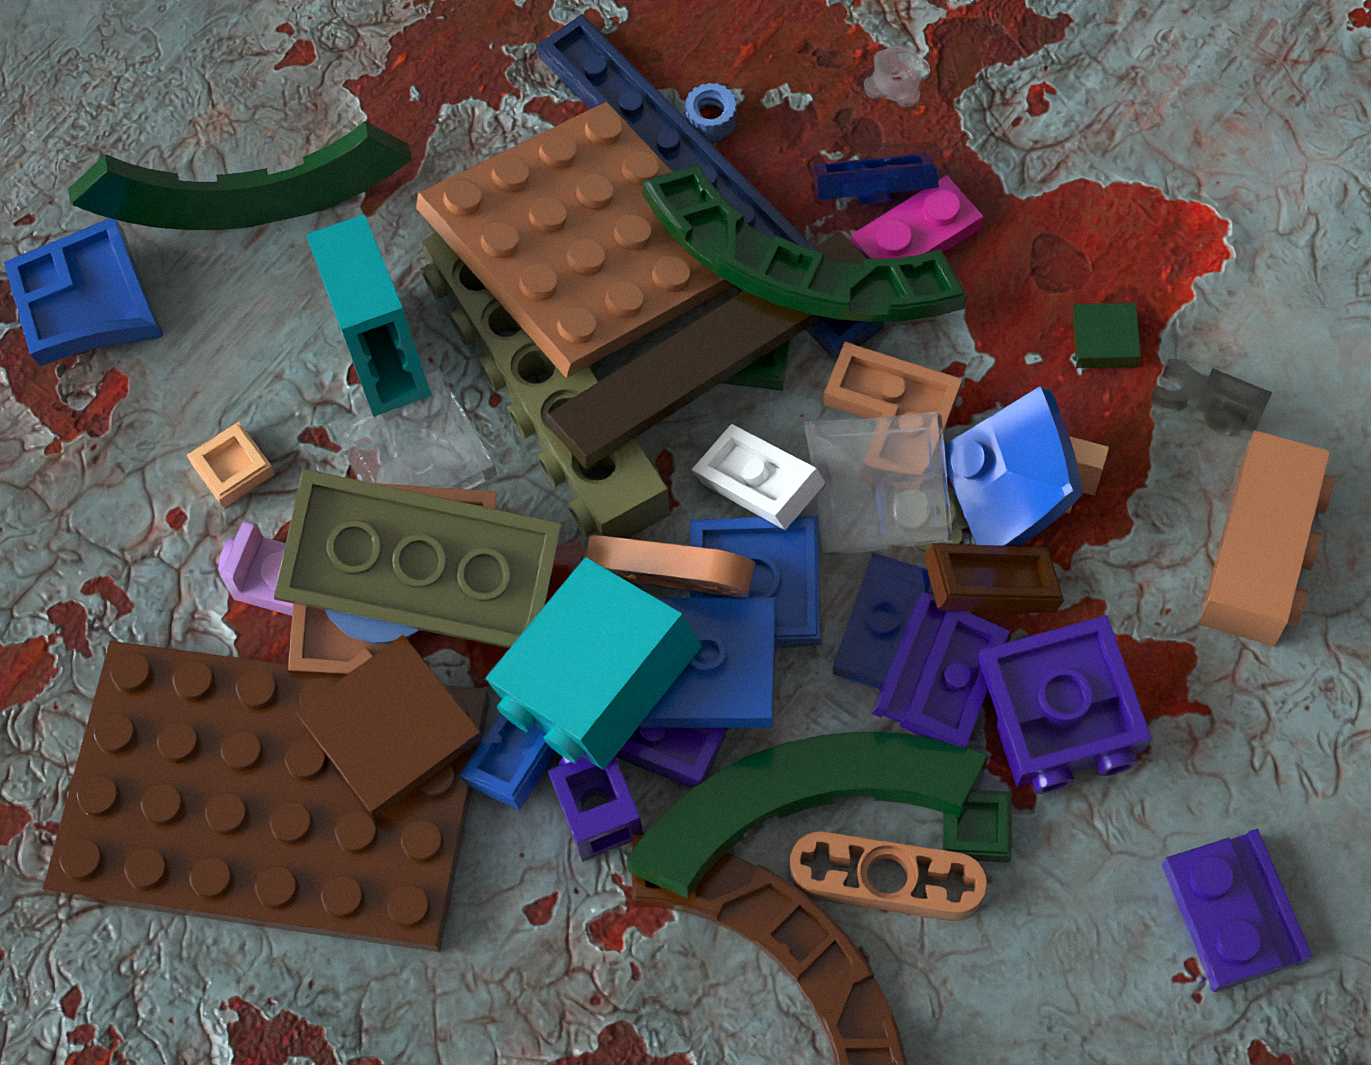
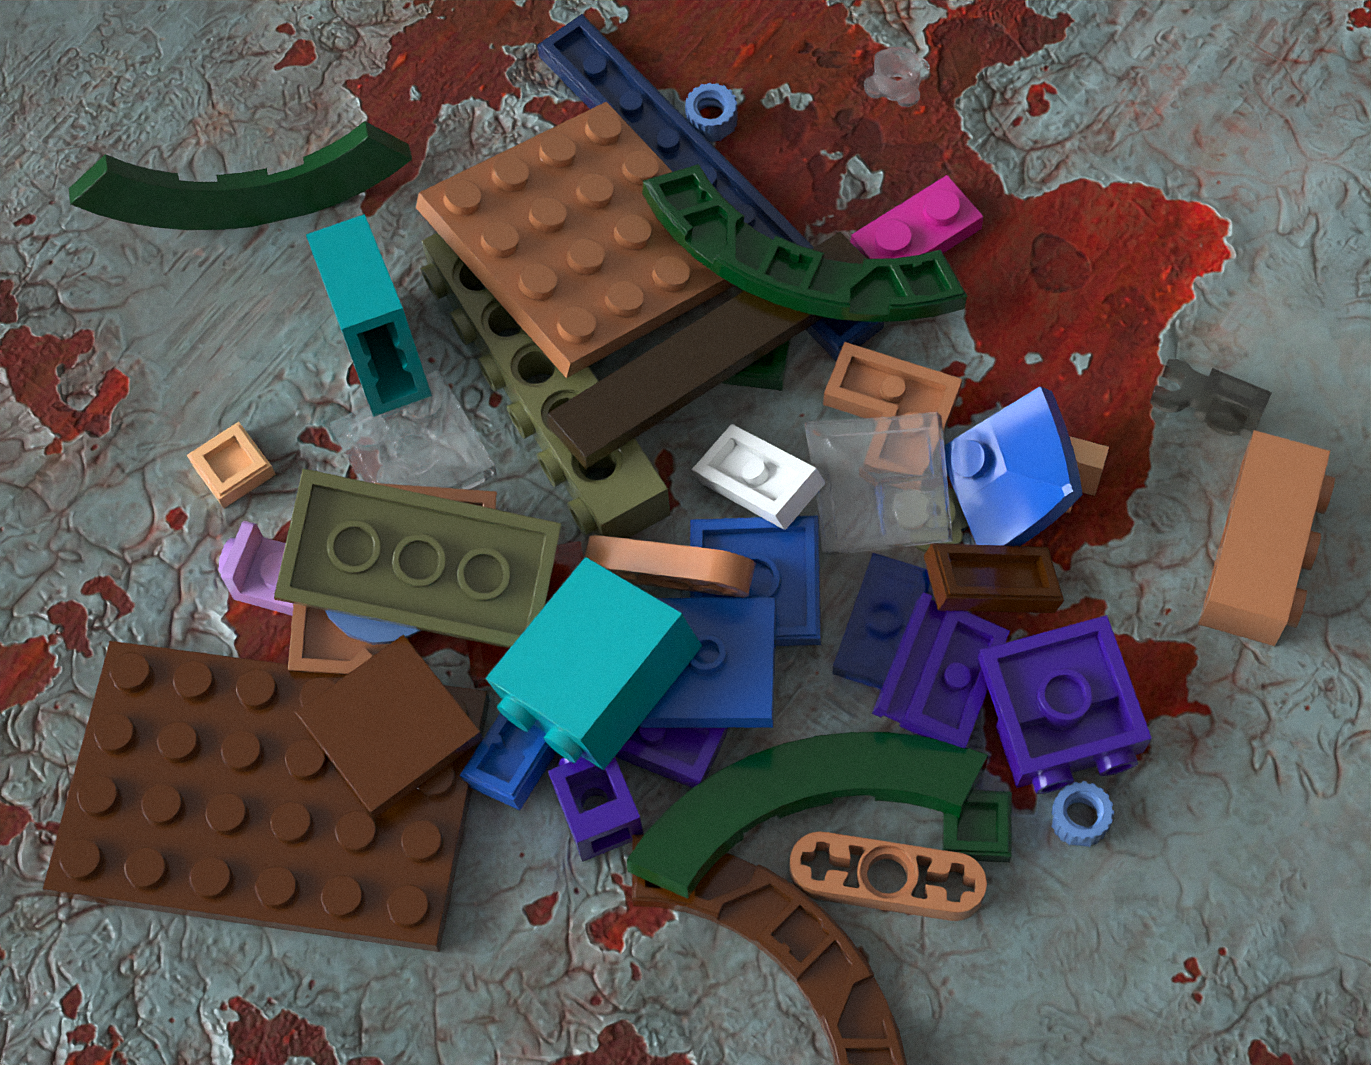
blue plate [4,218,163,367] -> none
clear blue plate [812,153,939,204] -> none
dark green tile [1072,303,1141,368] -> none
dark purple plate [1162,828,1312,992] -> none
none -> medium blue axle [1051,781,1114,847]

